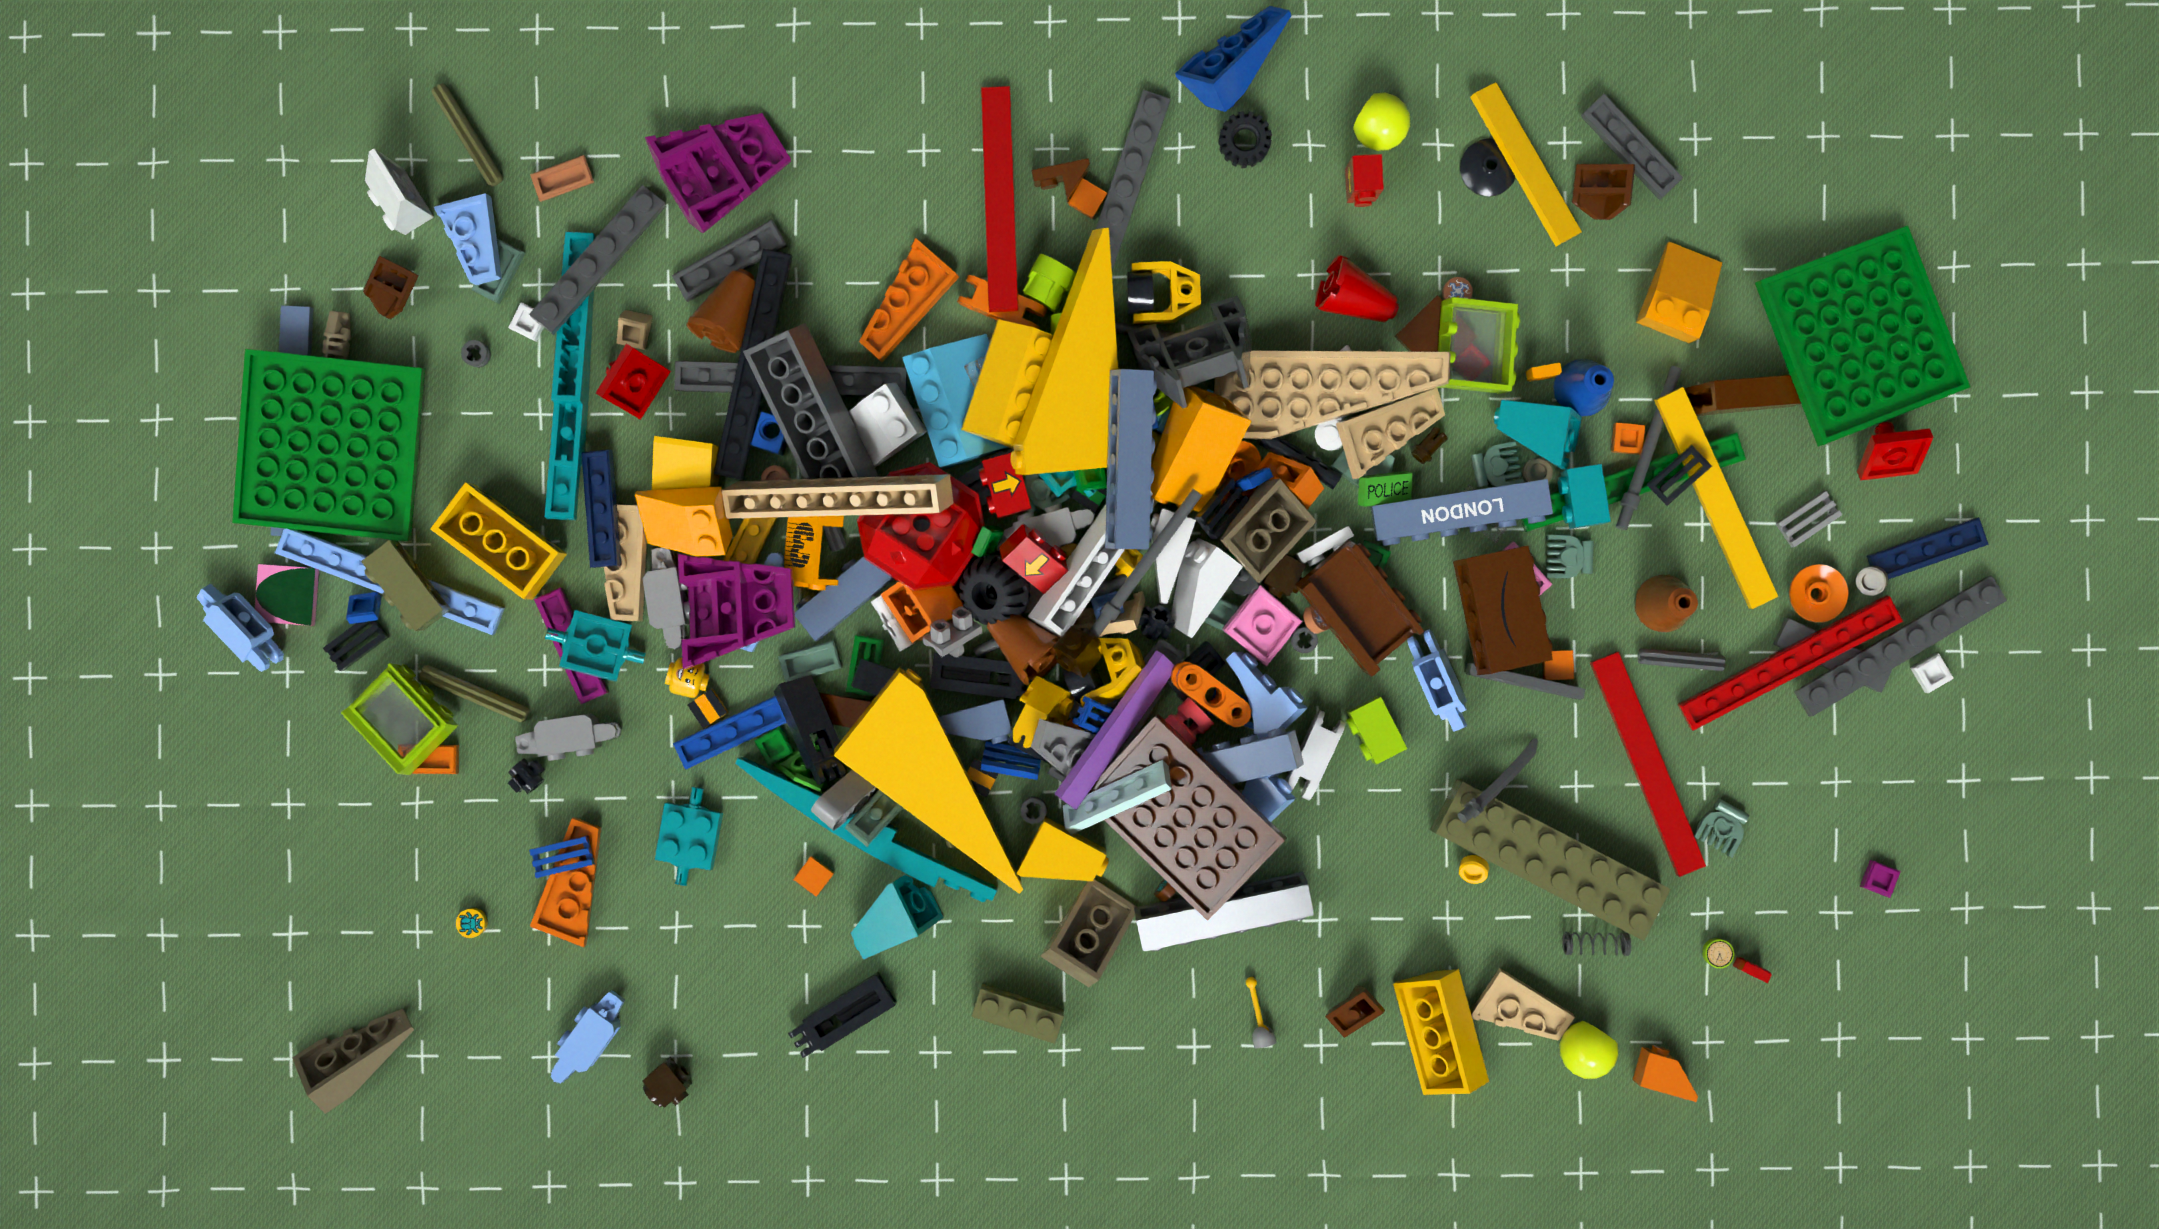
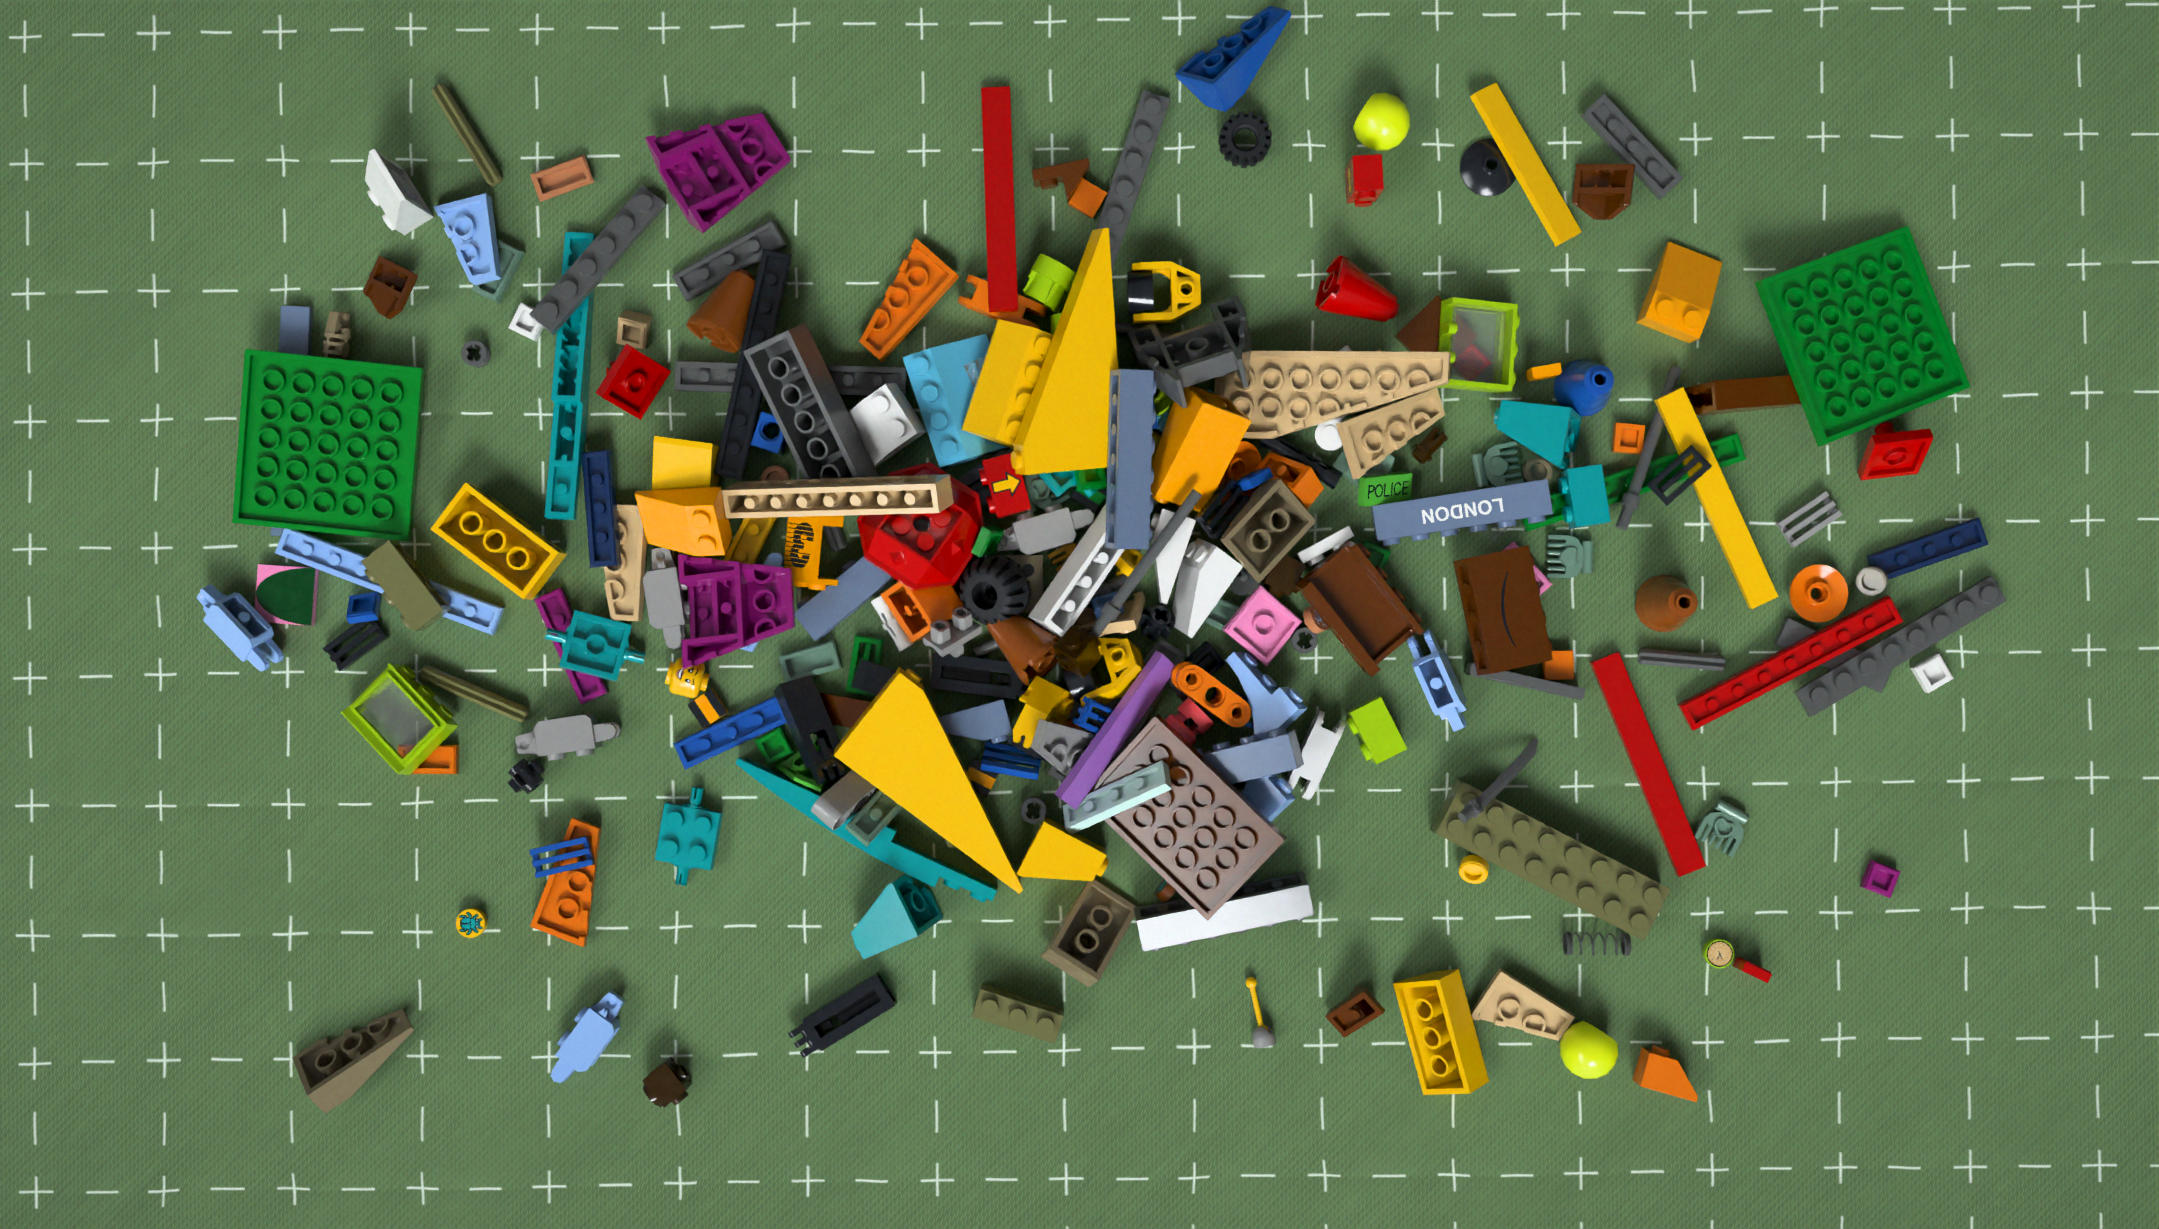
orange tile [793,856,835,897] -> none
red brick [999,523,1069,594] -> none
nougat tile [1442,277,1473,300] -> none

